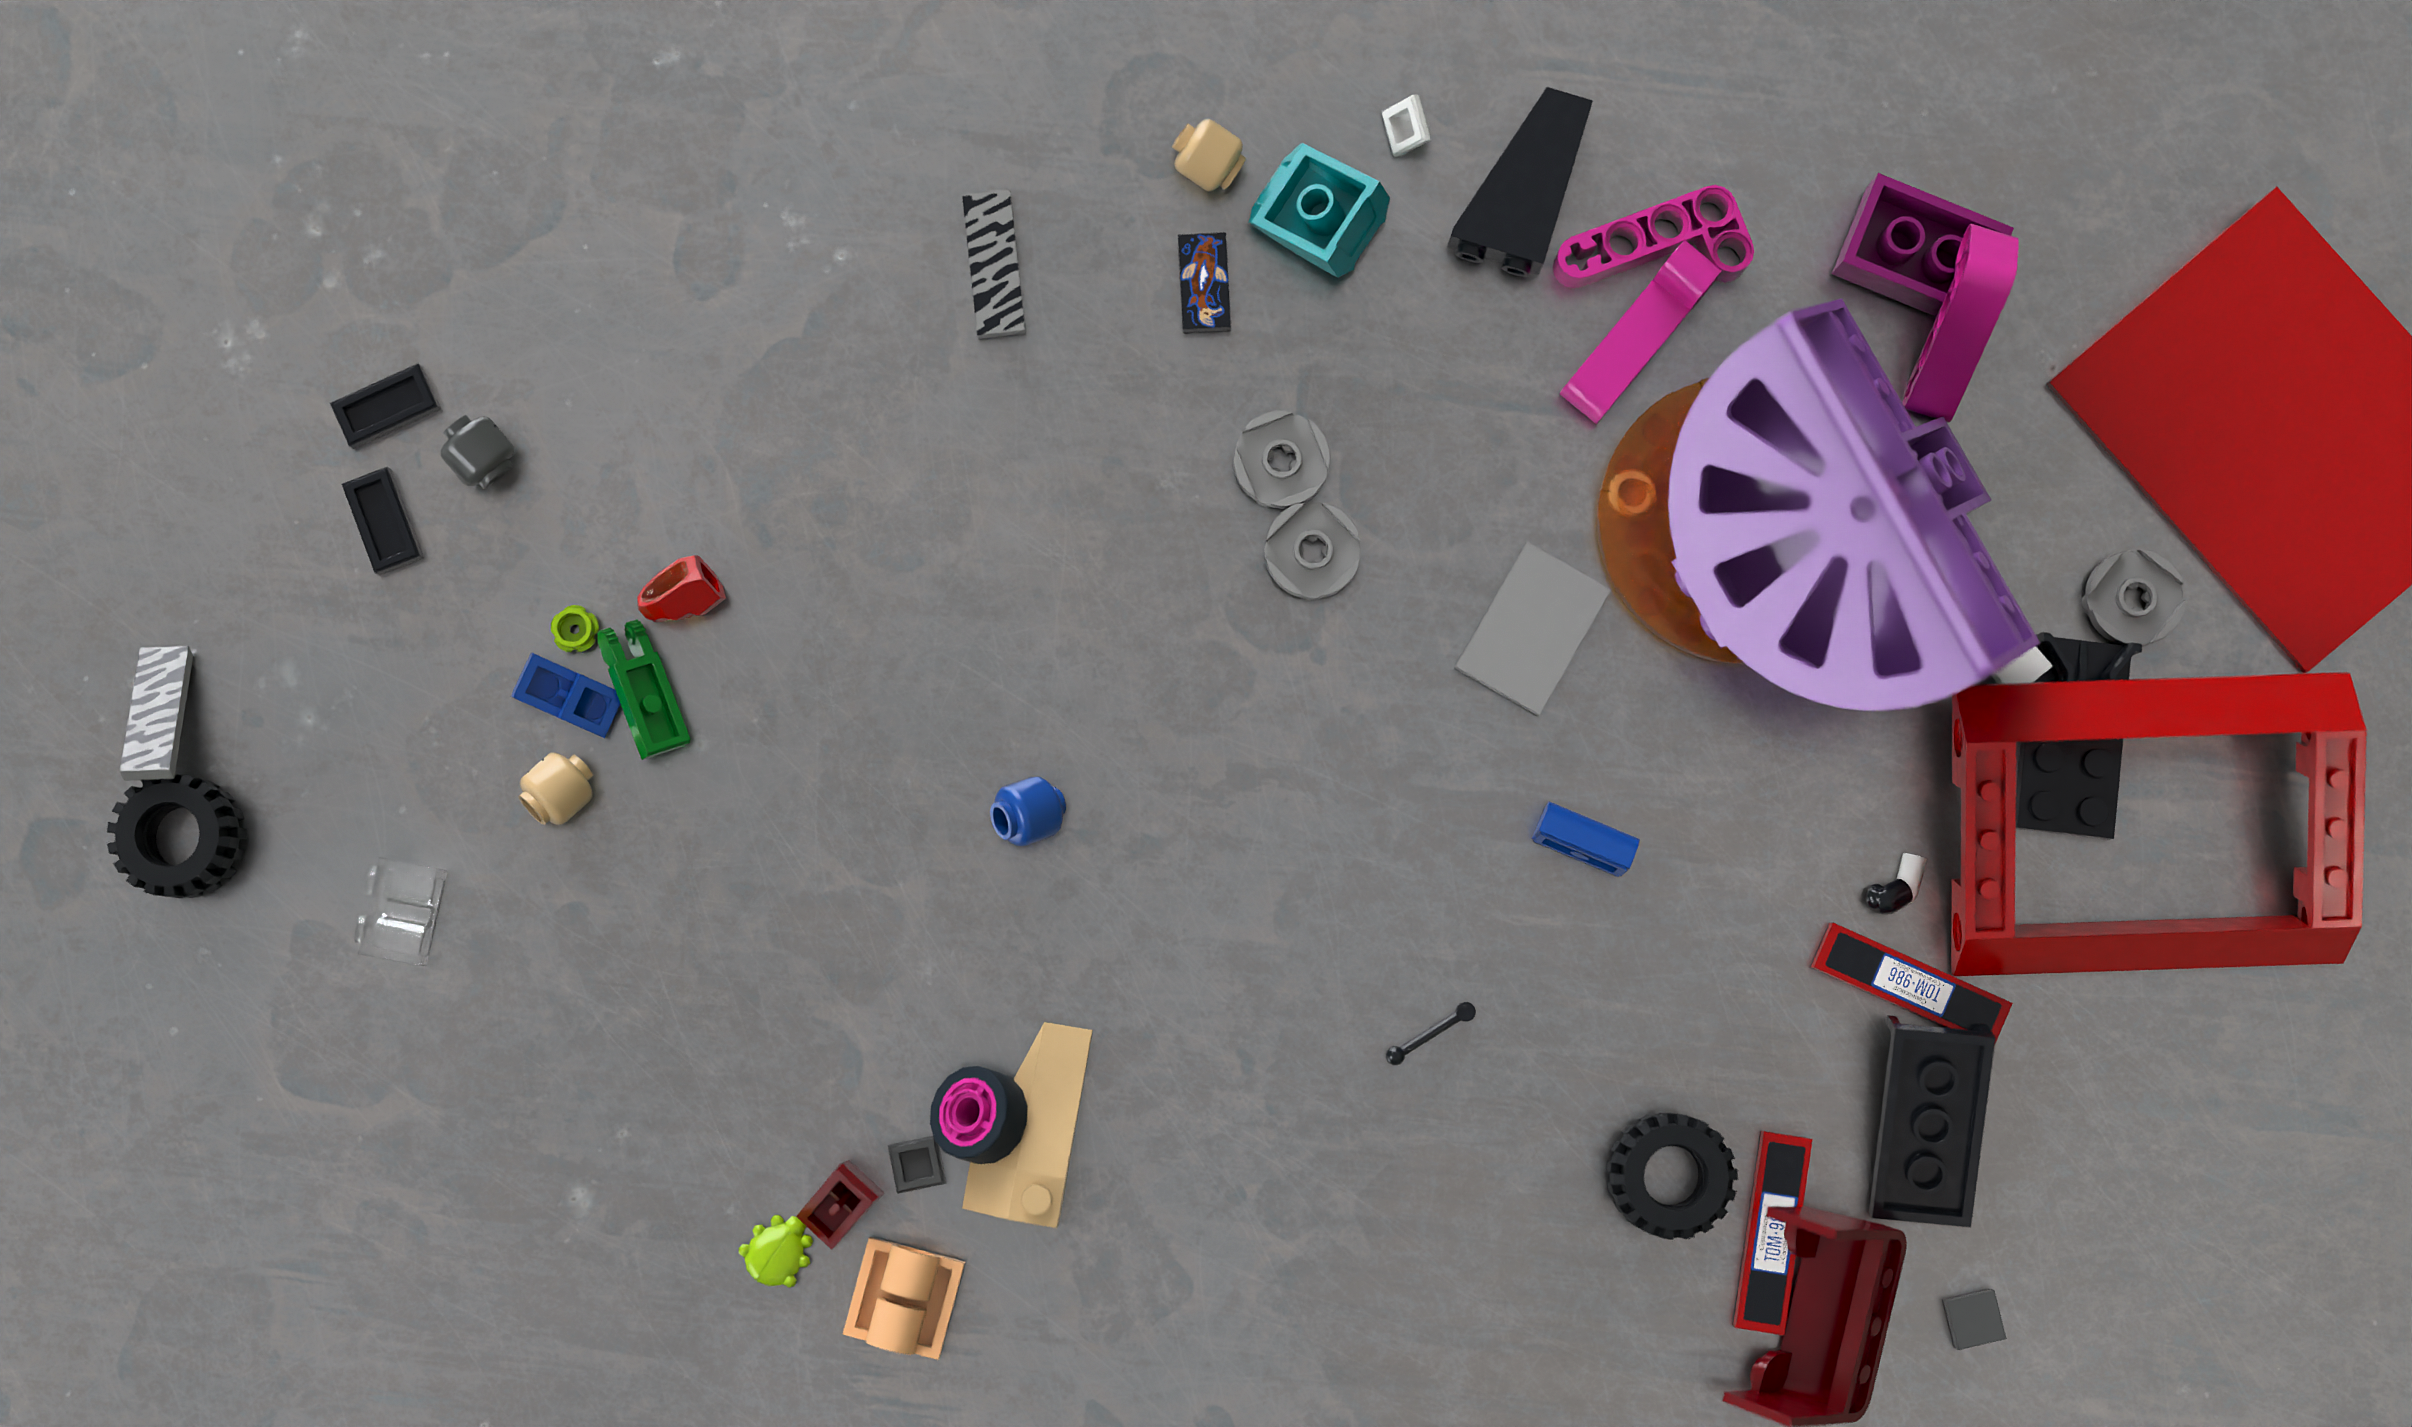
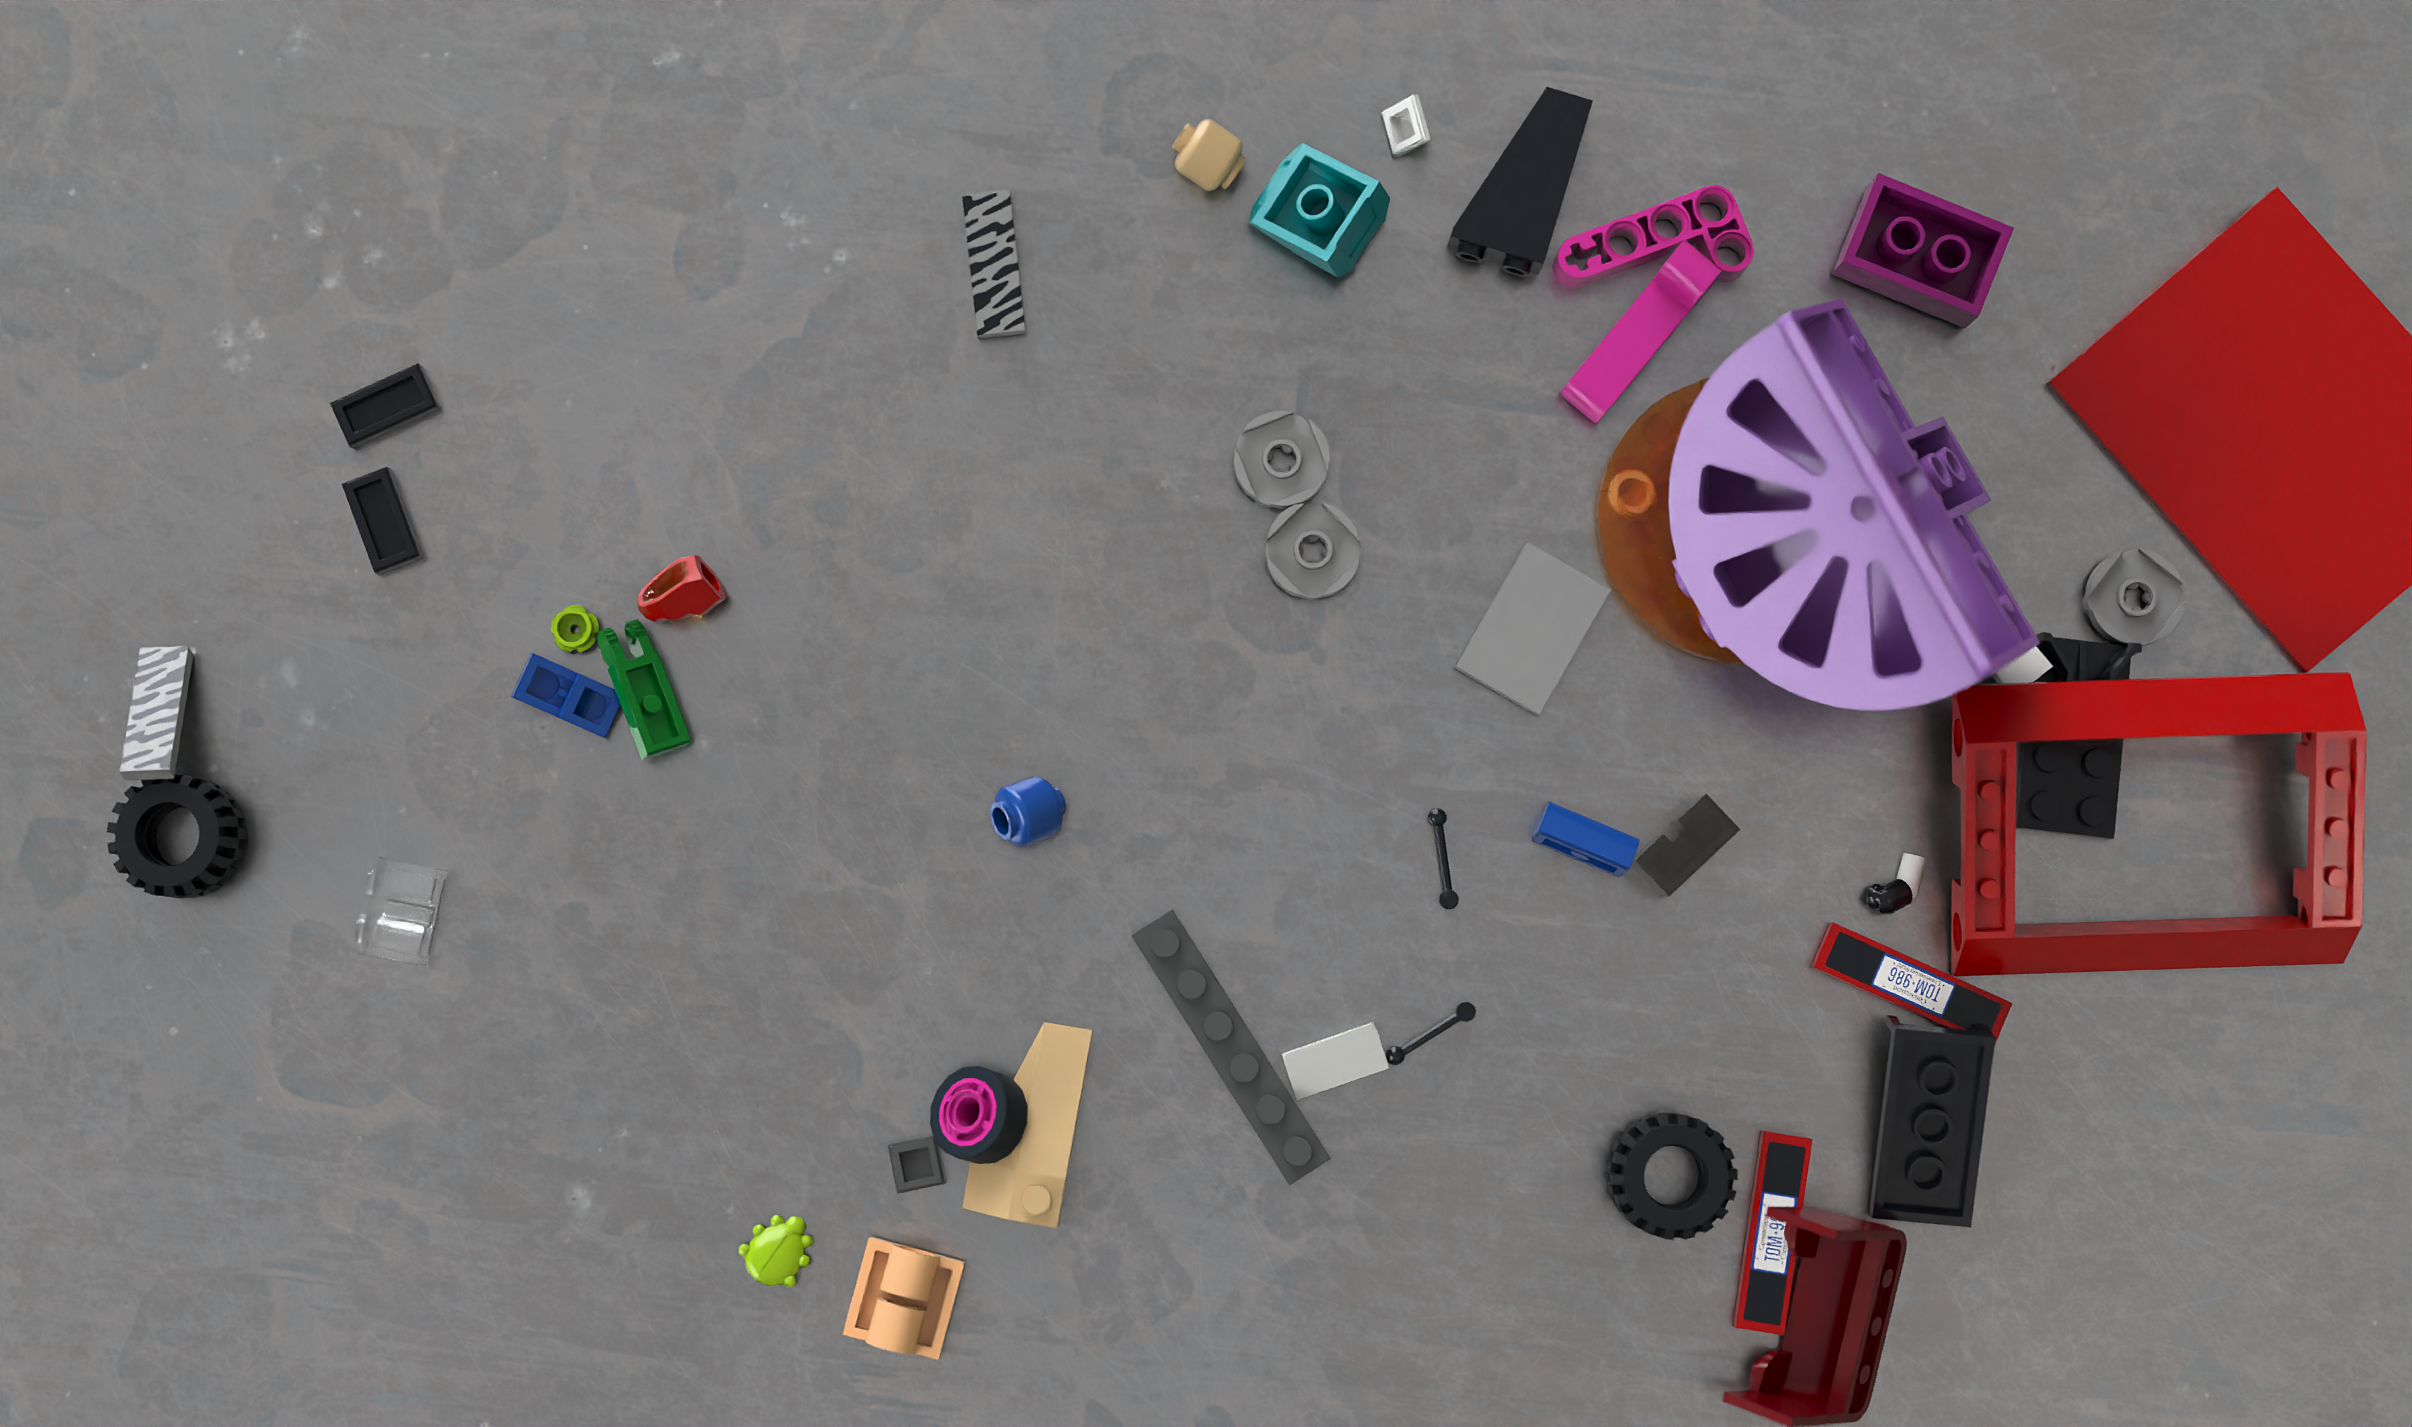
dark grey head [441,415,514,489] -> none
tan head [518,752,593,825] -> none
dark red slope [796,1160,885,1250] -> none
tile [1178,232,1231,333] -> none
dark pink beam [1902,224,2019,423] -> none
dark grey tile [1943,1289,2007,1350] -> none
none -> dark grey plate [1132,909,1331,1185]
none -> white slope [1281,1022,1389,1100]
none -> black hinge [1428,808,1459,909]
none -> clear smoke brick [1631,793,1741,899]

